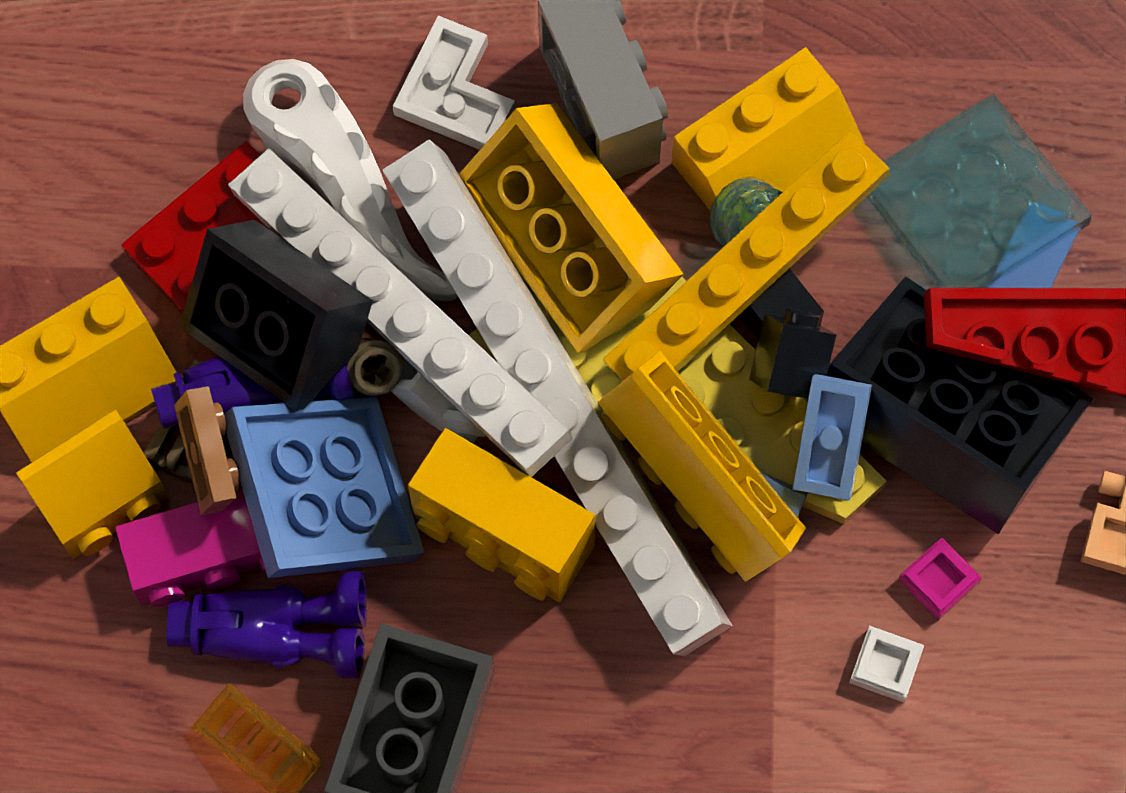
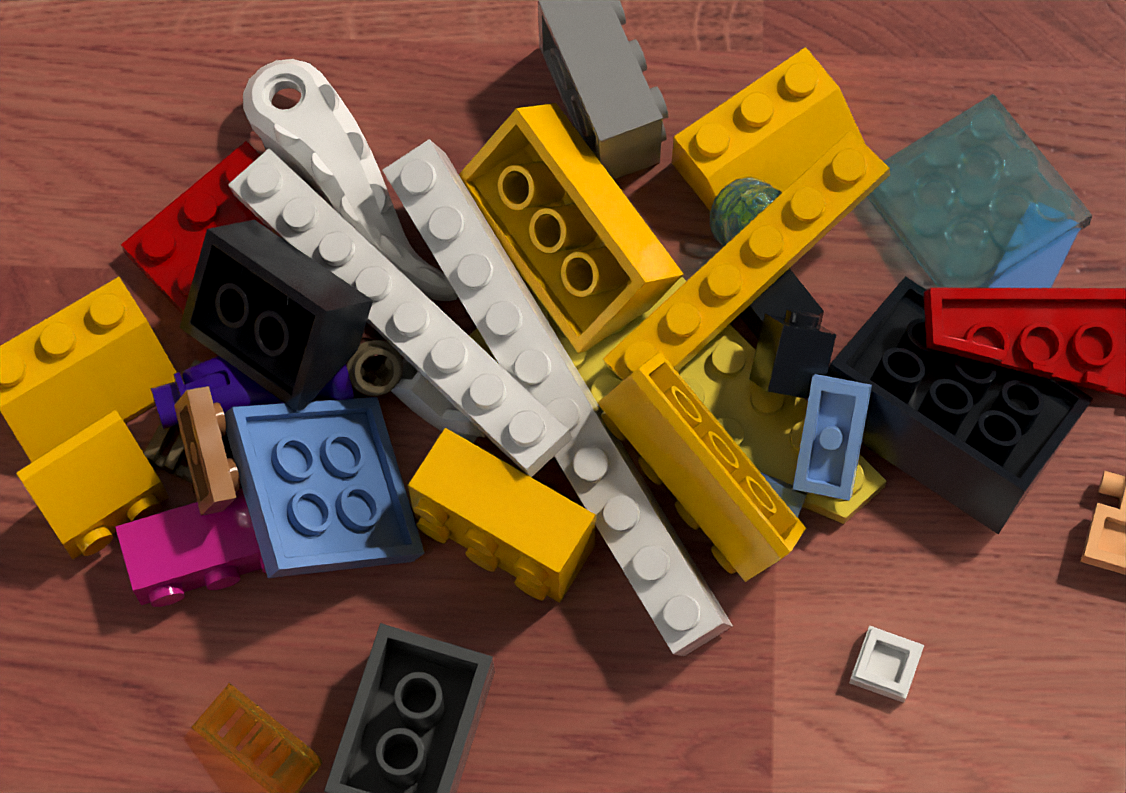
dark purple piece [166,571,367,679] -> none
white plate [393,16,515,150] -> none
dark pink tile [899,537,982,621] -> none

